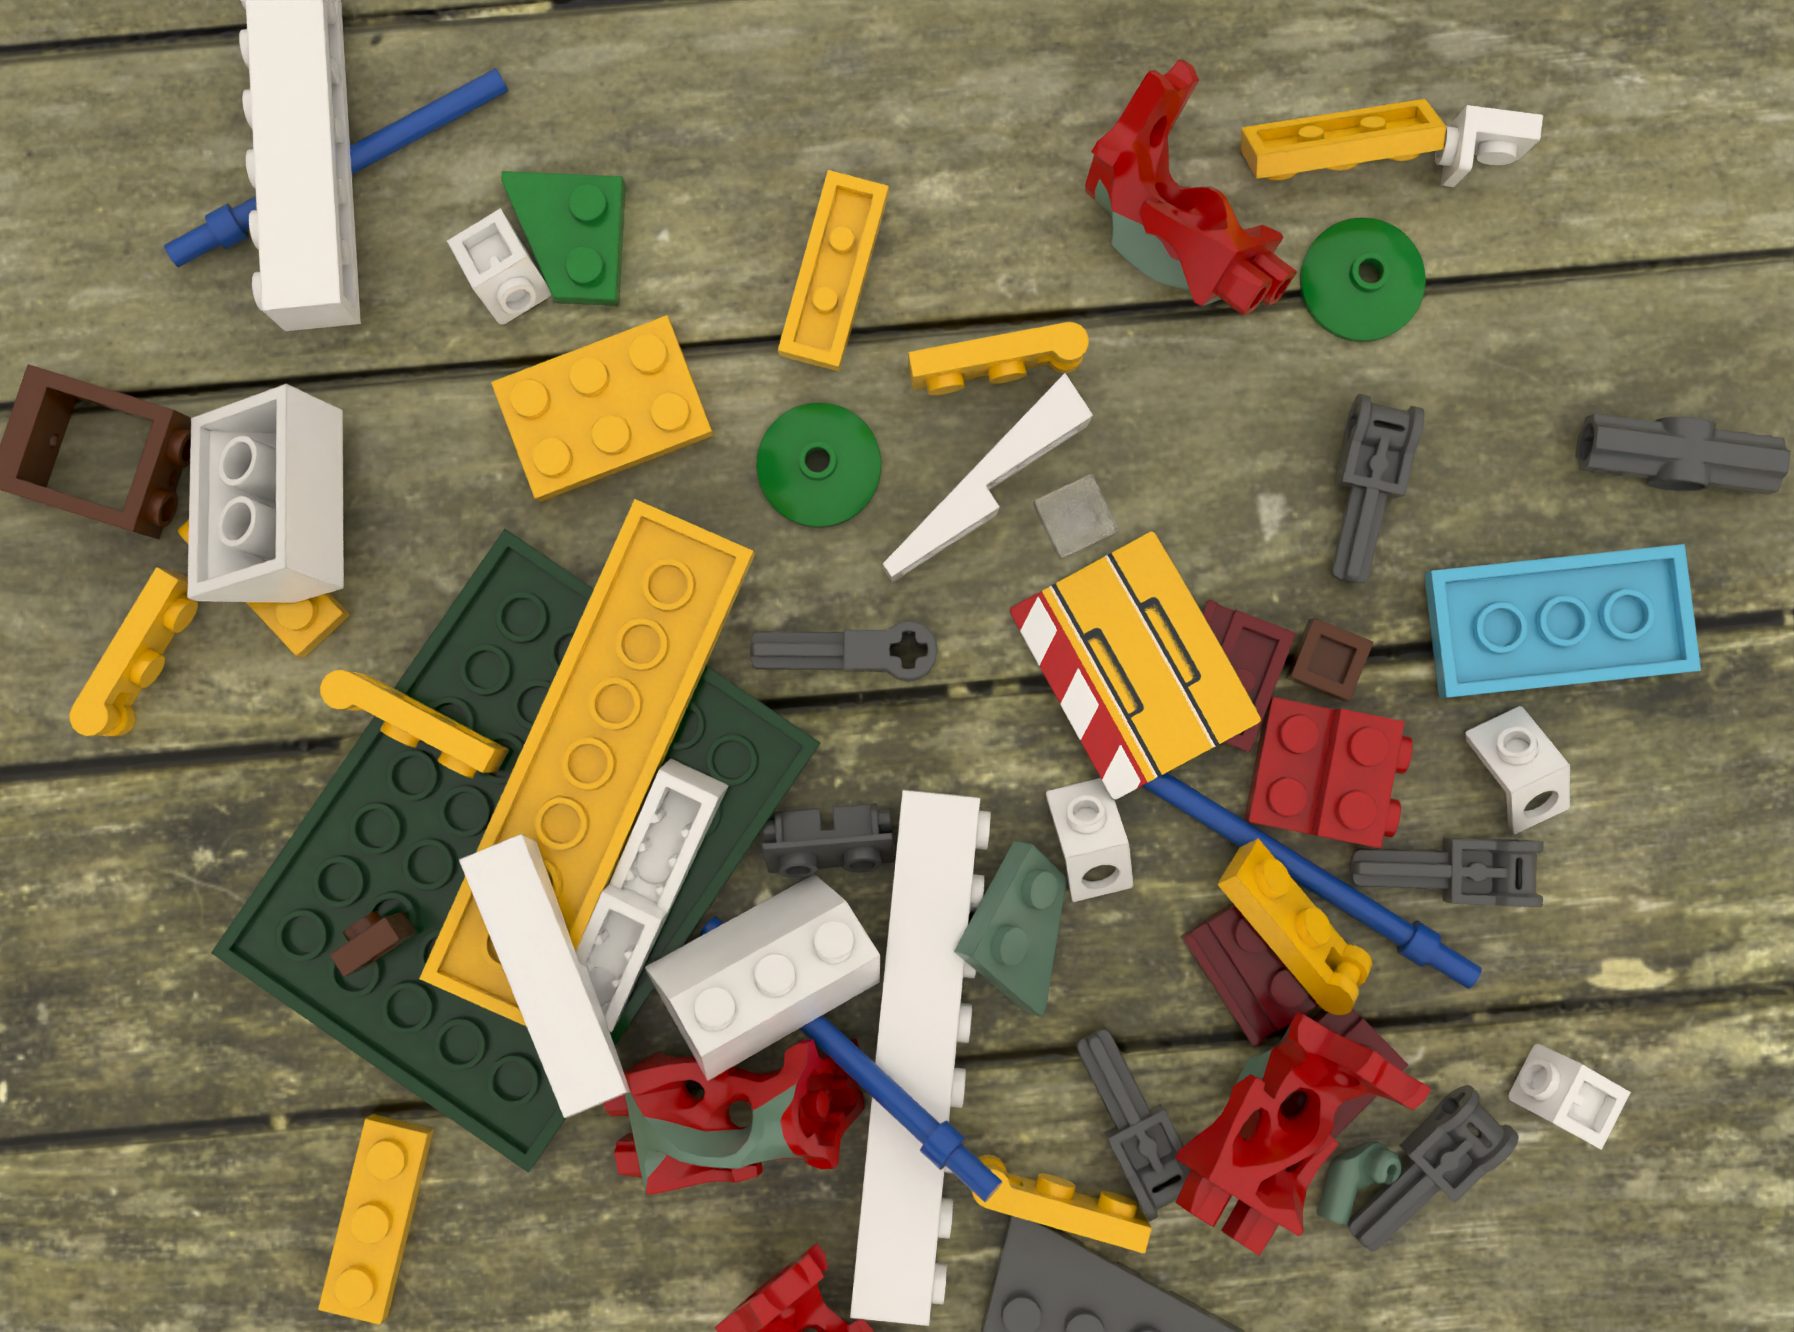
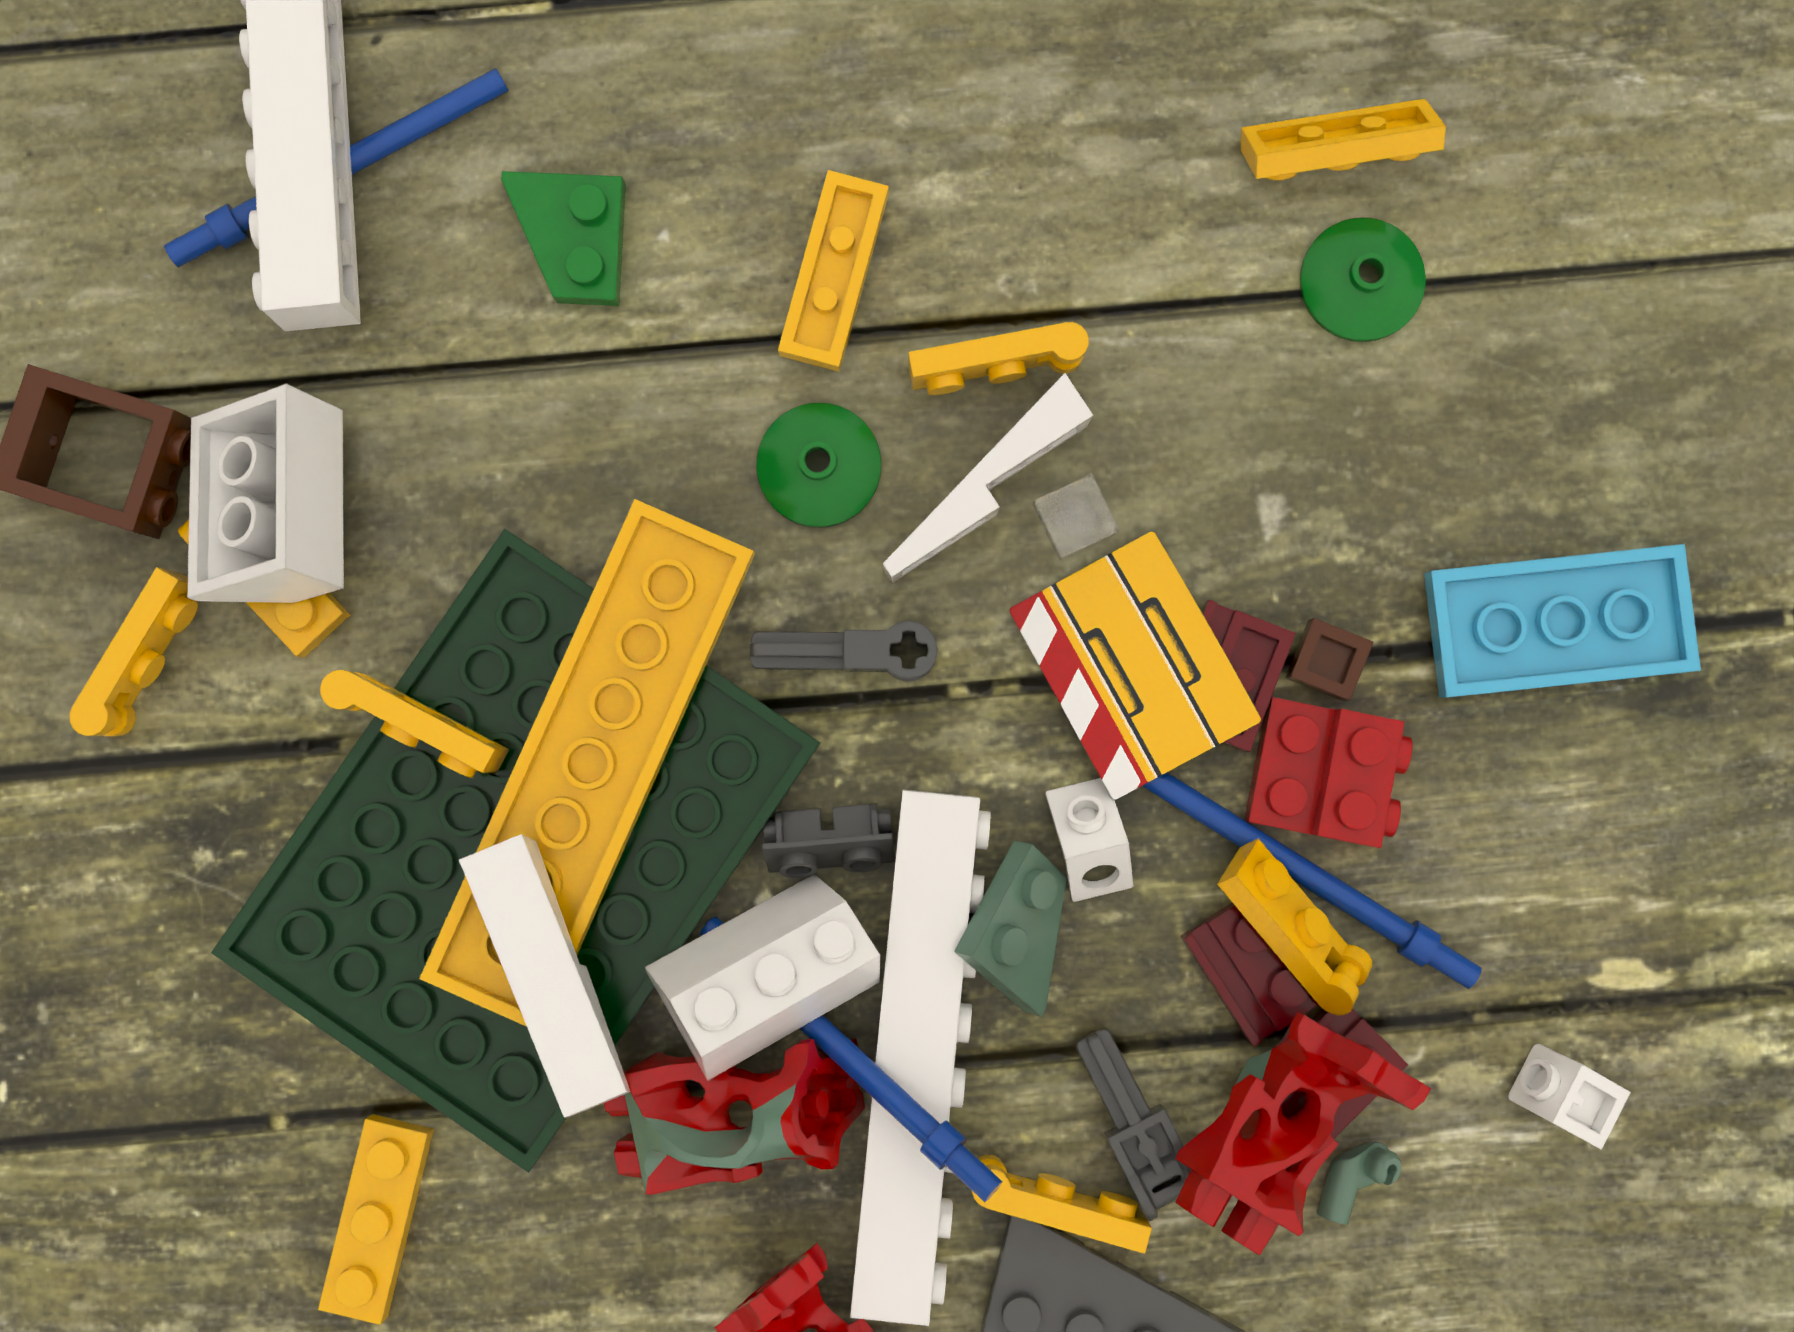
reddish brown plate [329,910,418,977] -> none
white bracket [447,208,552,325] -> none
yellow plate [491,315,714,502] -> none
white slope [576,759,729,1033] -> none
red hips [1085,59,1297,315] -> none
dark grey connector [1331,394,1424,583] -> none
dark grey connector [1347,1085,1519,1251] -> none
dark grey connector [1350,837,1544,907] -> none
white bracket [1435,105,1543,187] -> none
white bracket [1466,706,1570,834] -> none
dark grey piece [1575,414,1790,495] -> none

